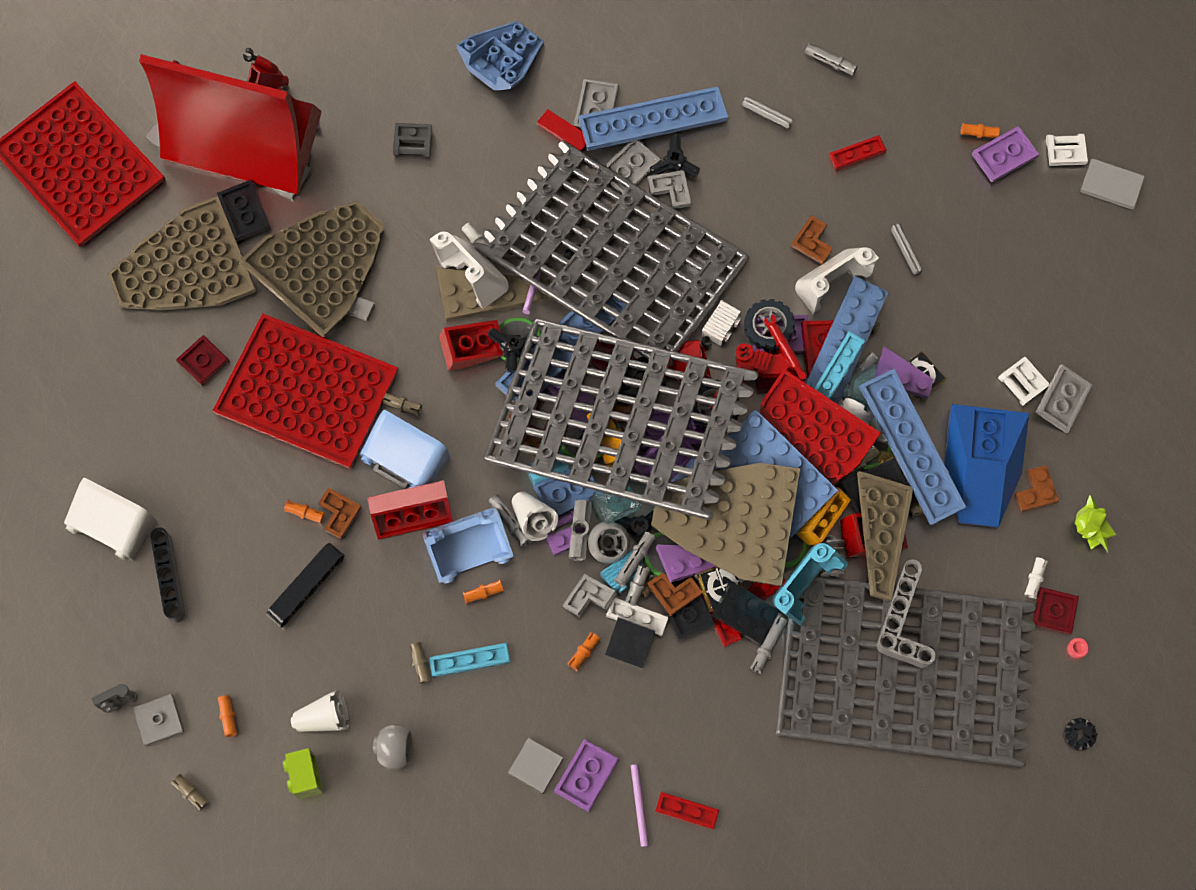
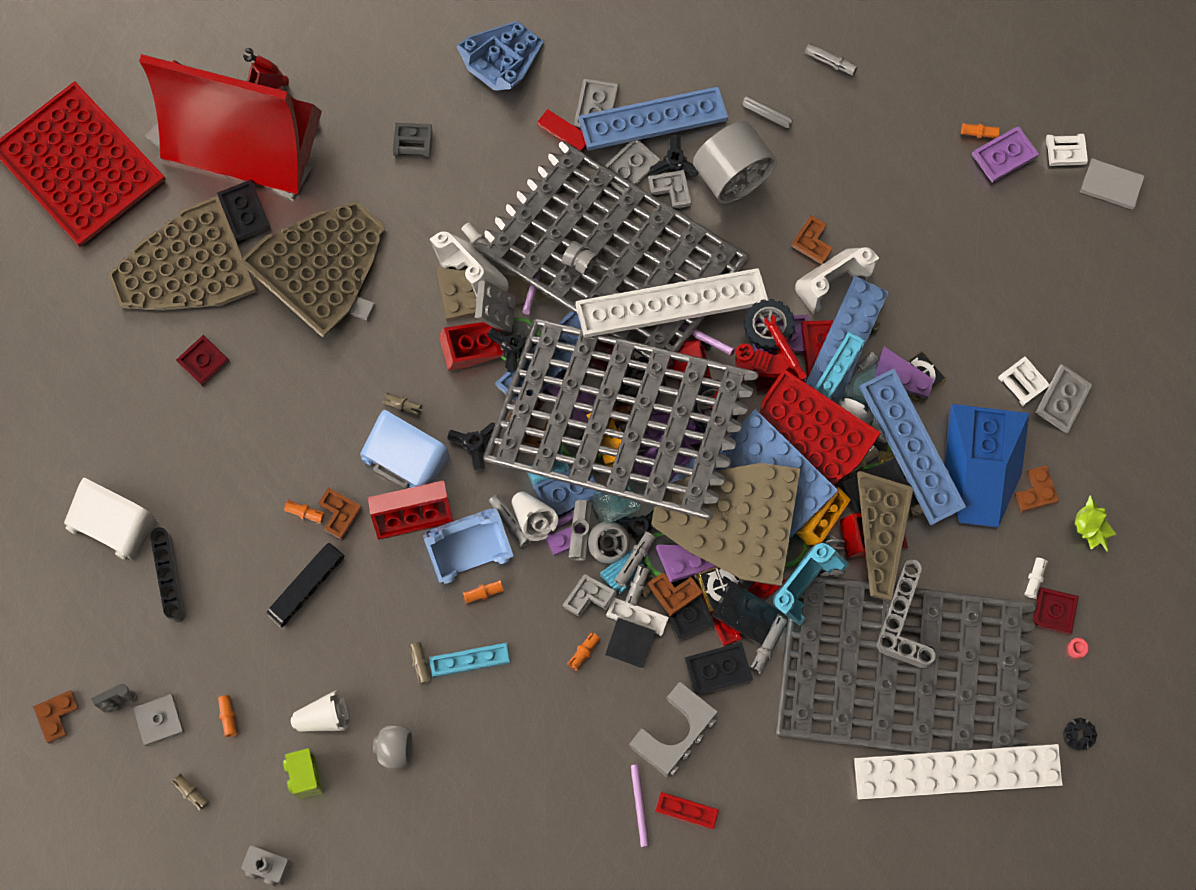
red plate [212,313,399,469] -> none
light grey tile [508,738,563,793] -> none
medium lavender tile [554,739,619,812] -> none
white brick [702,300,742,346] -> none
red tile [829,135,887,171] -> none
light grey axle [891,224,923,274] -> none
none -> dark orange plate [33,690,79,744]
none -> light grey brick [241,845,291,886]
none -> black bush [447,422,495,471]
none -> light grey plate [475,280,516,333]
none -> light grey wheel [562,241,598,275]
none -> white plate [575,268,768,338]
none -> light grey arch [629,682,717,777]
none -> lavender bar [680,323,735,356]
none -> black plate [684,642,753,696]
none -> light grey wheel [693,121,777,203]
none -> white plate [854,744,1062,799]

